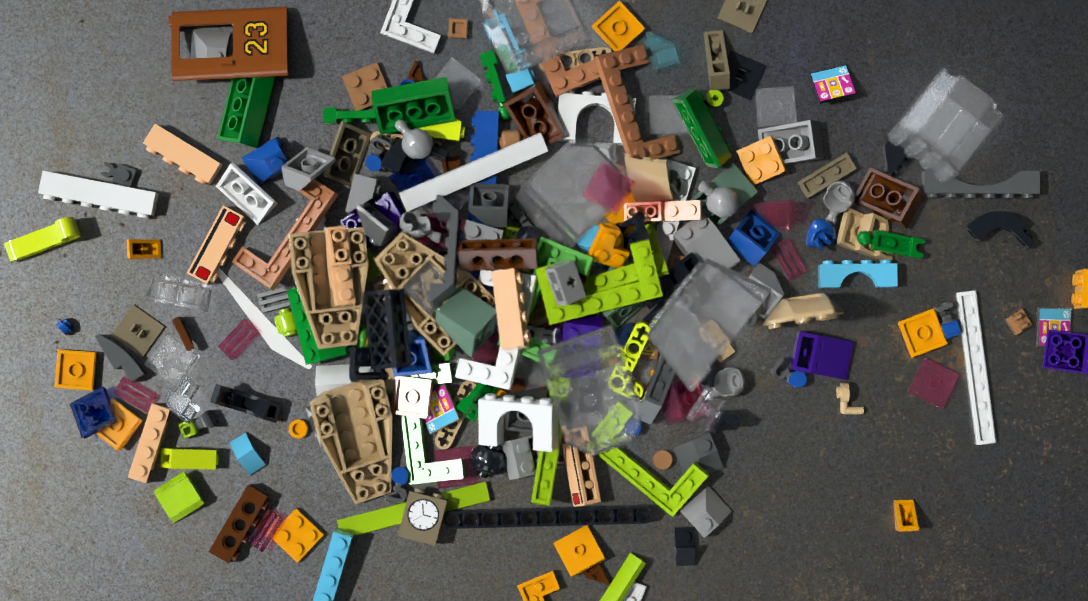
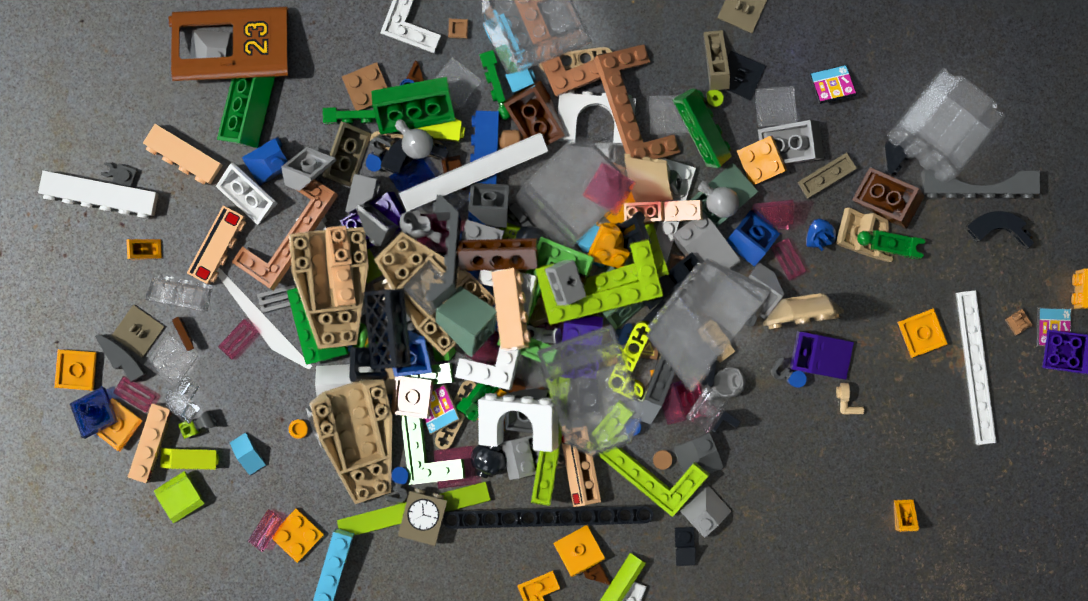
neon yellow beam [4,216,81,262] -> none
blue plate [56,318,73,335] -> none
reddish brown brick [209,484,270,563] -> none
black arch [210,384,282,423] -> none
lime head [274,308,298,337] -> none
light orange plate [591,0,645,51] -> none
clear light blue slope [643,32,680,71] -> none
medium azure arch [818,260,898,288] -> none
light grey hair [823,181,856,225] -> none
clear pink plate [907,358,959,409] -> none
leg [933,301,961,339] -> none

